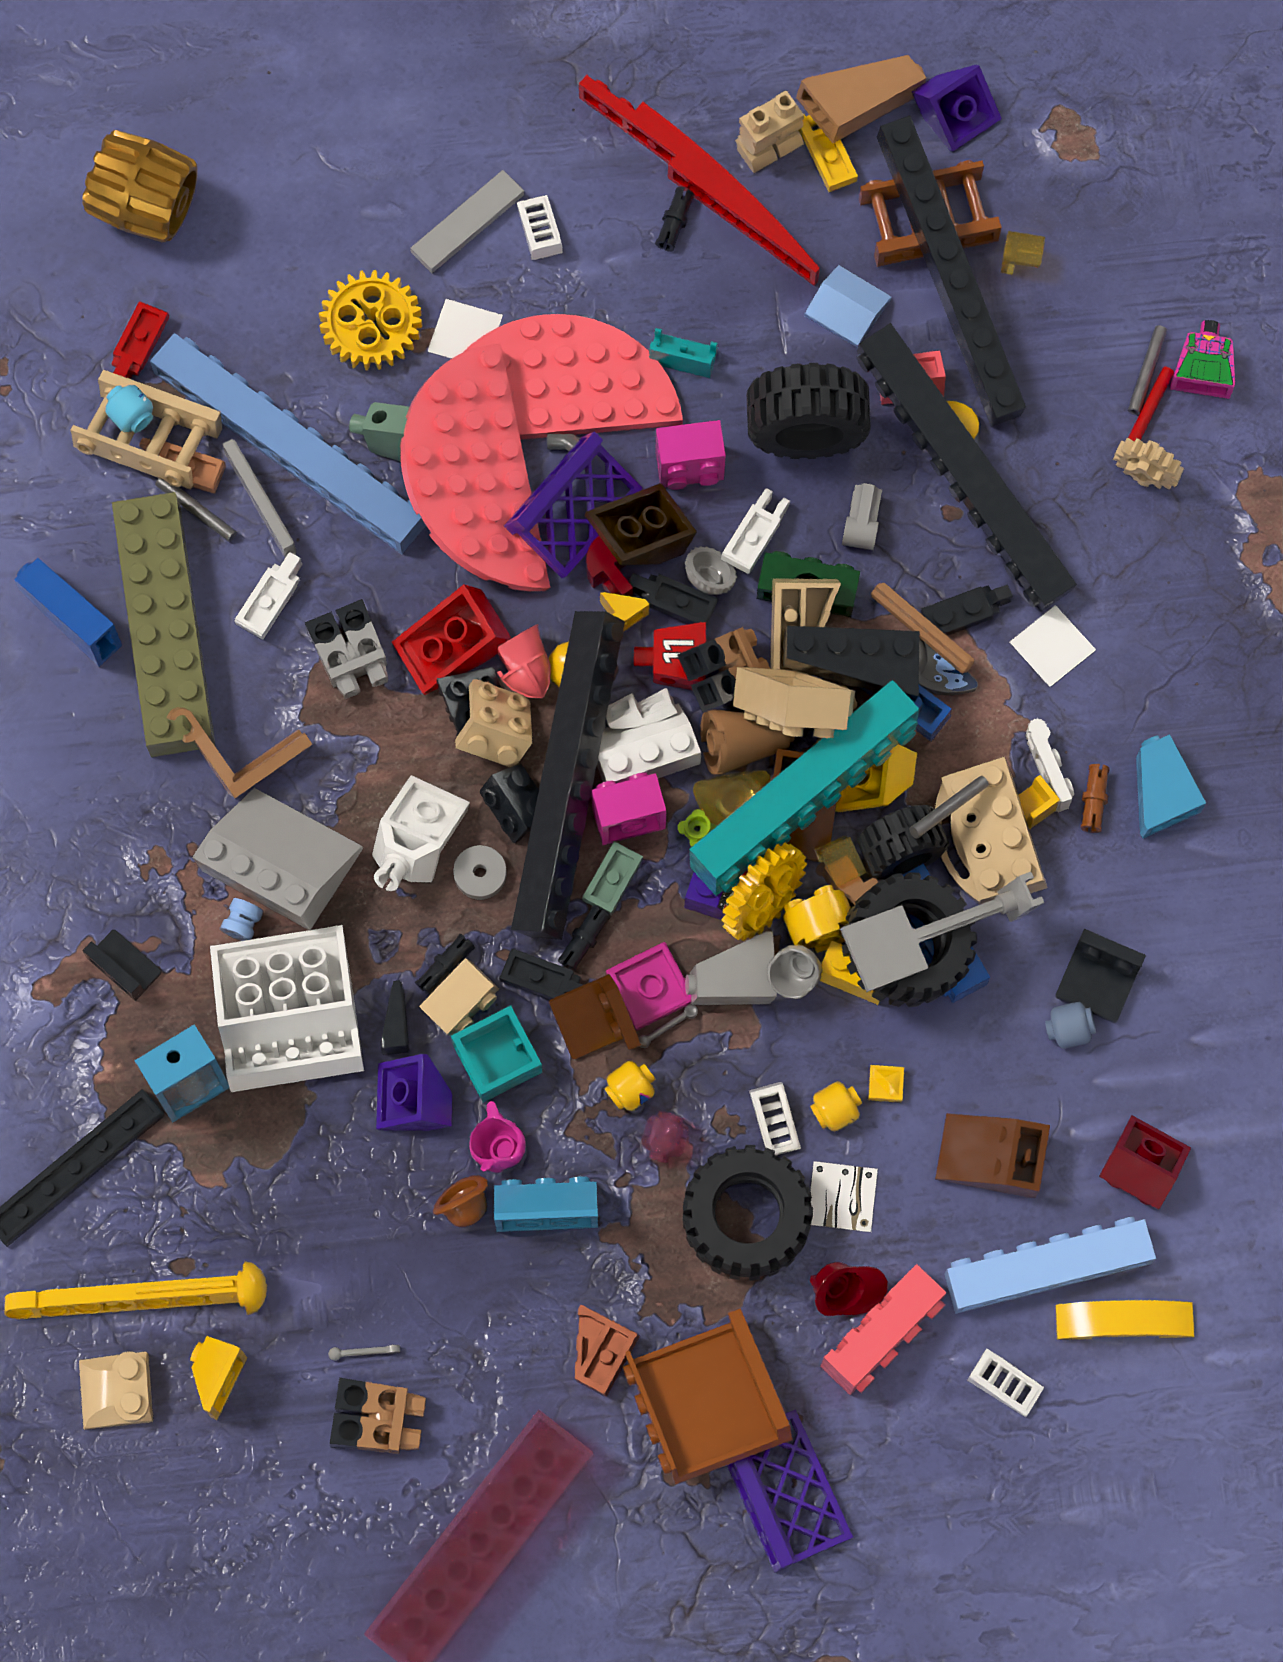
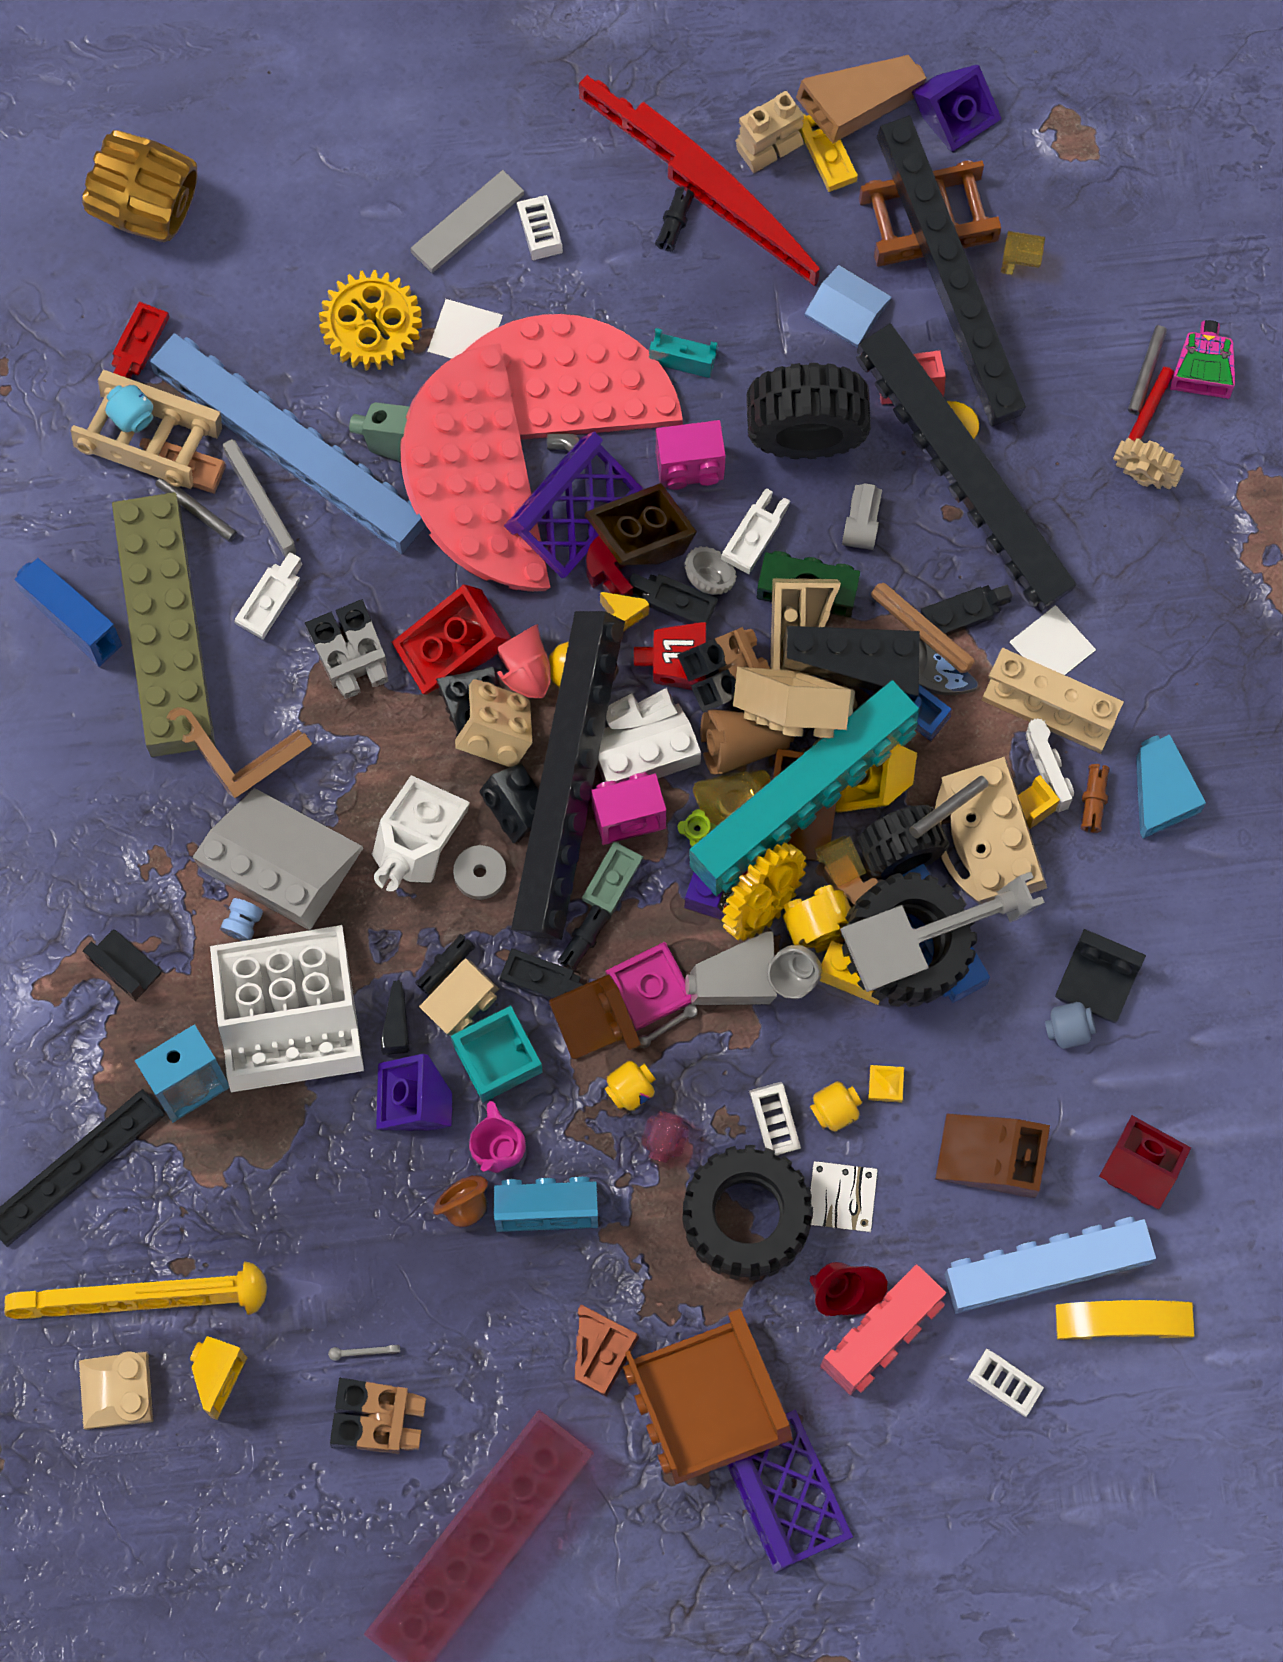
none -> tan fence [981,648,1124,754]

